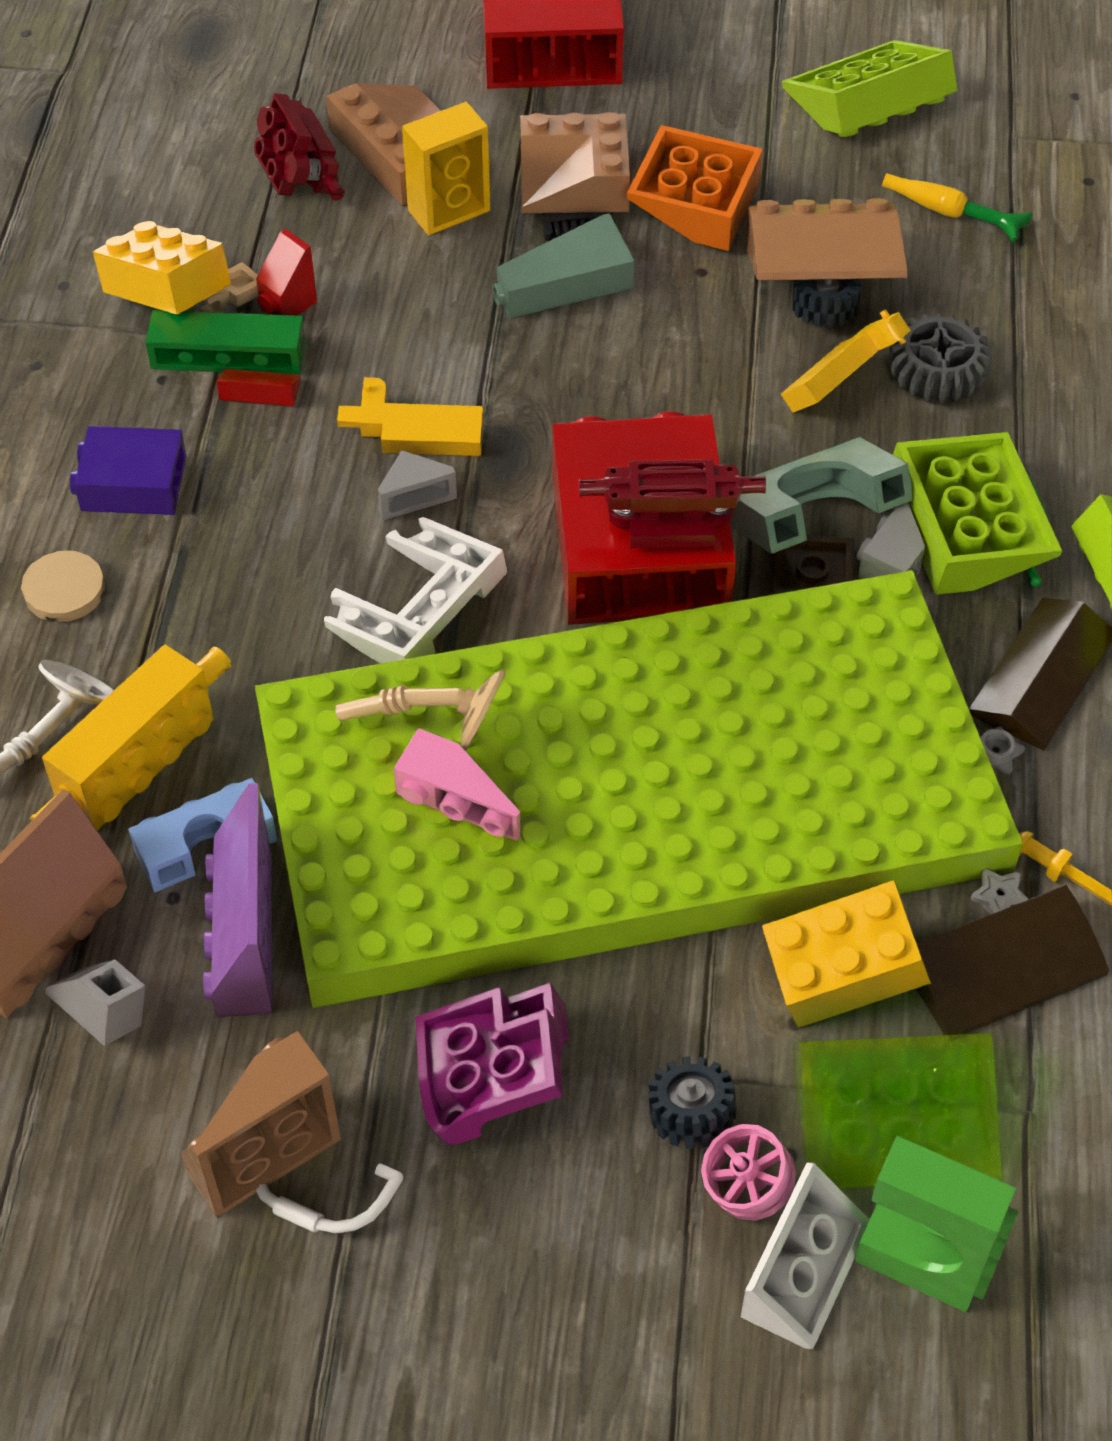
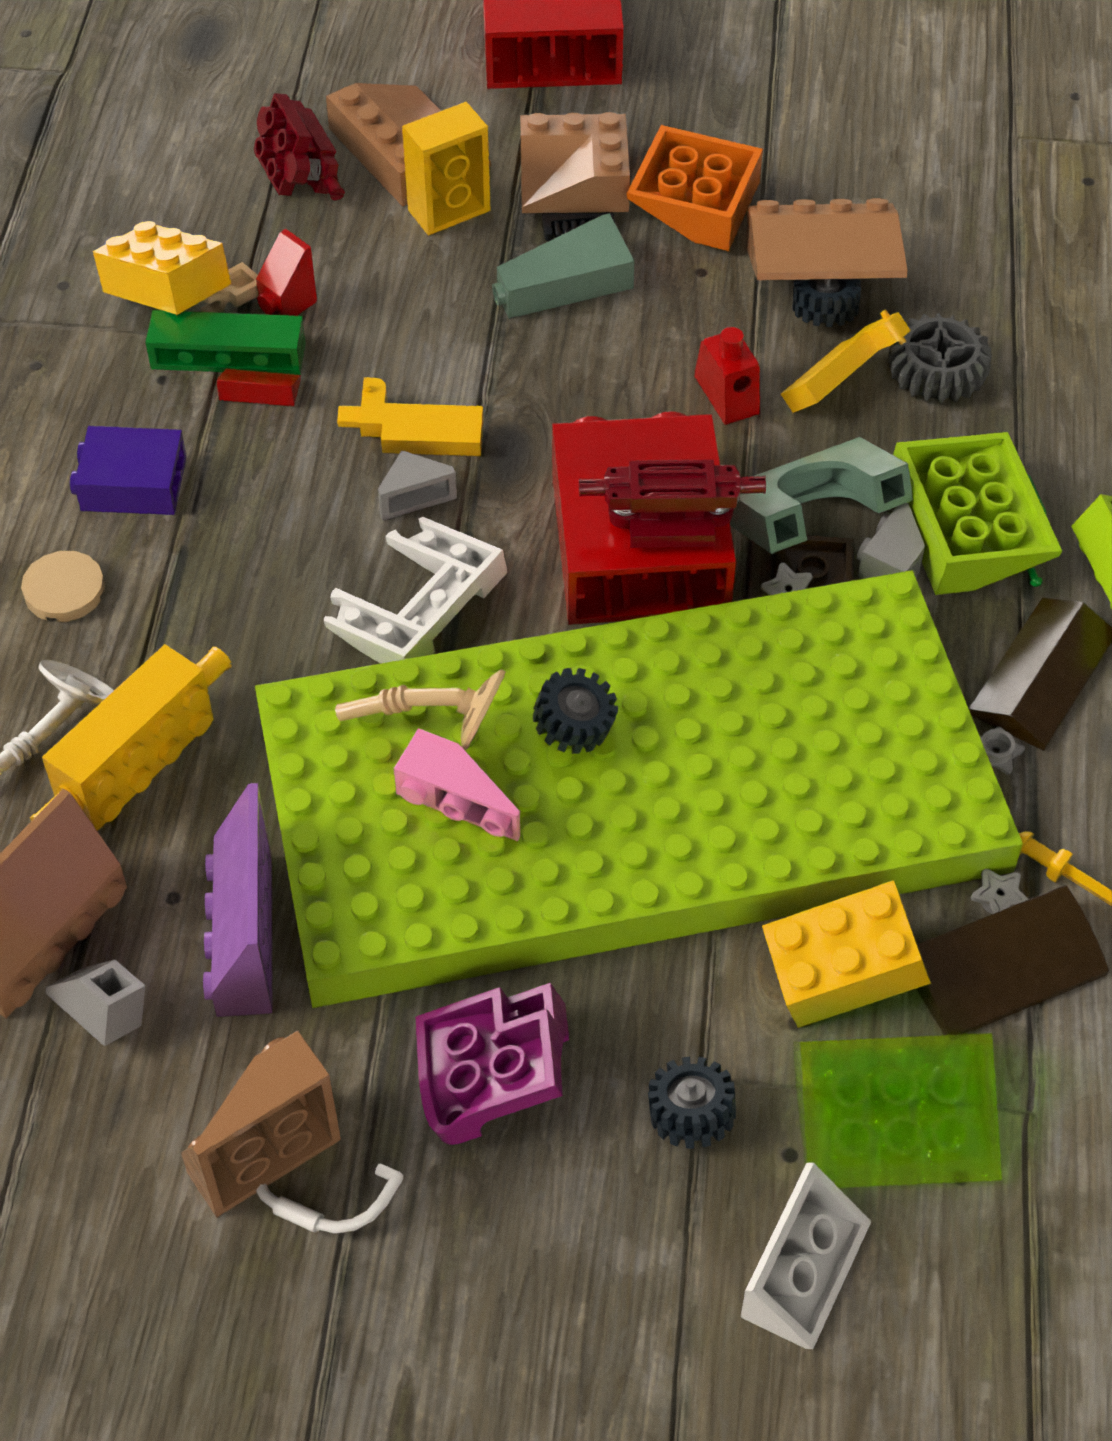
light blue arch [128,778,277,893] -> none
bright pink wheel [701,1124,797,1221] -> none
lime slope [782,40,958,137] -> none
bright green arch [854,1136,1019,1312] -> none
yellow piece [882,173,1033,243] -> none
none -> black wheel [533,668,618,754]
none -> red torso [694,327,760,425]
none -> light grey plate [760,563,813,595]

